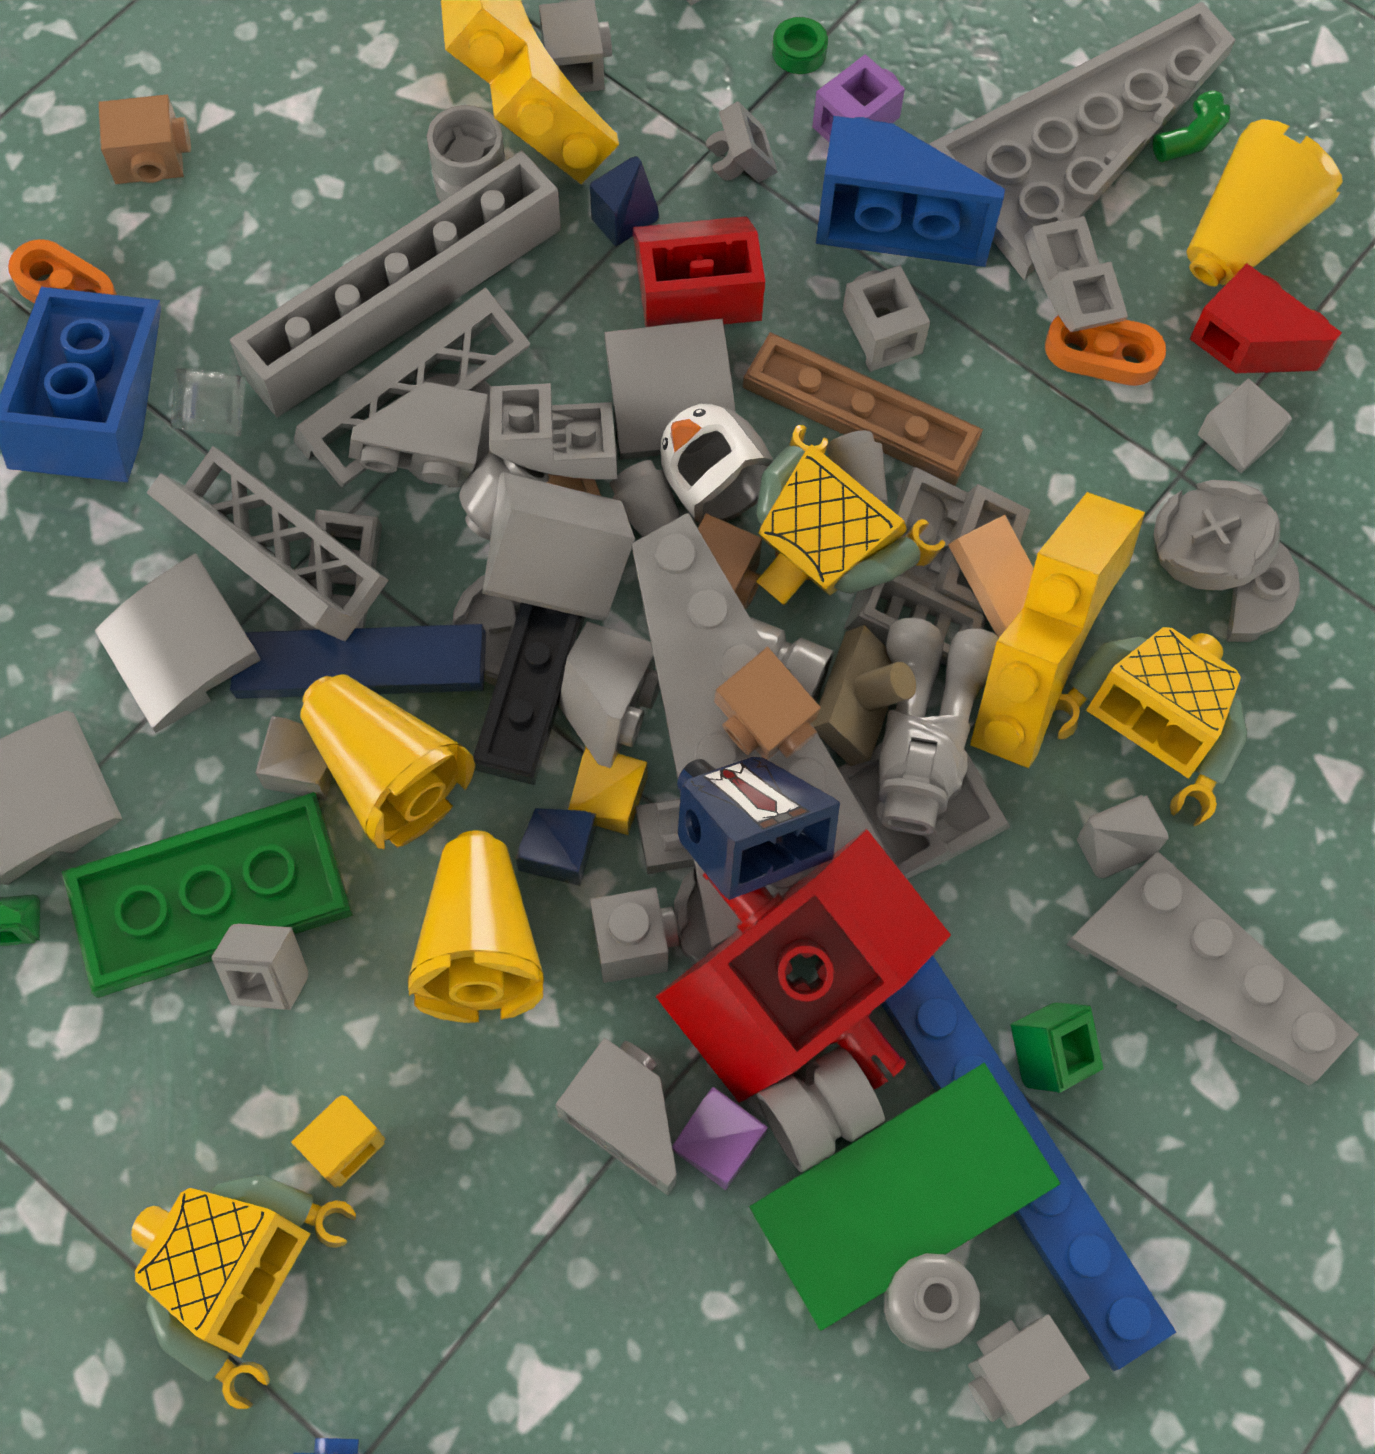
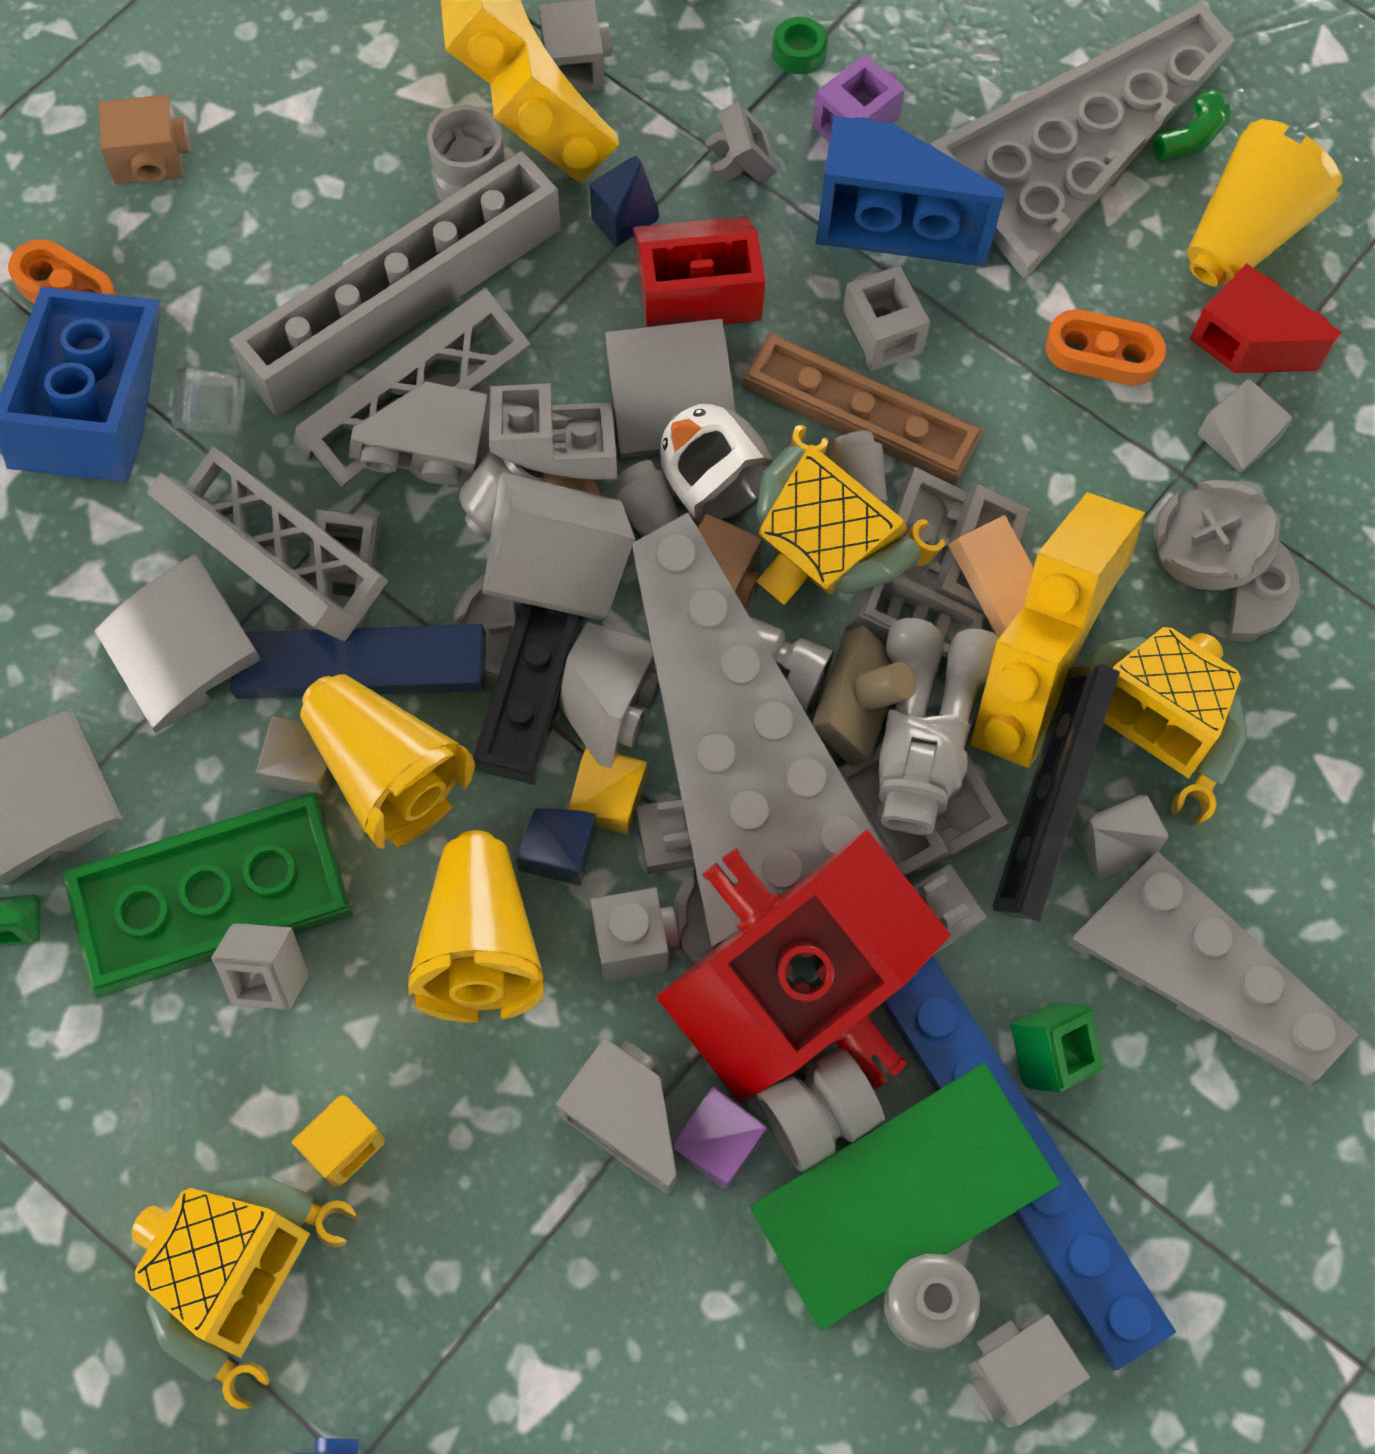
dark blue torso [677,757,840,900] -> none
medium nougat brick [714,646,821,760] -> none
light grey slope [1024,216,1128,332] -> none
none -> light grey tile [913,864,987,955]
none -> black tile [992,663,1120,921]

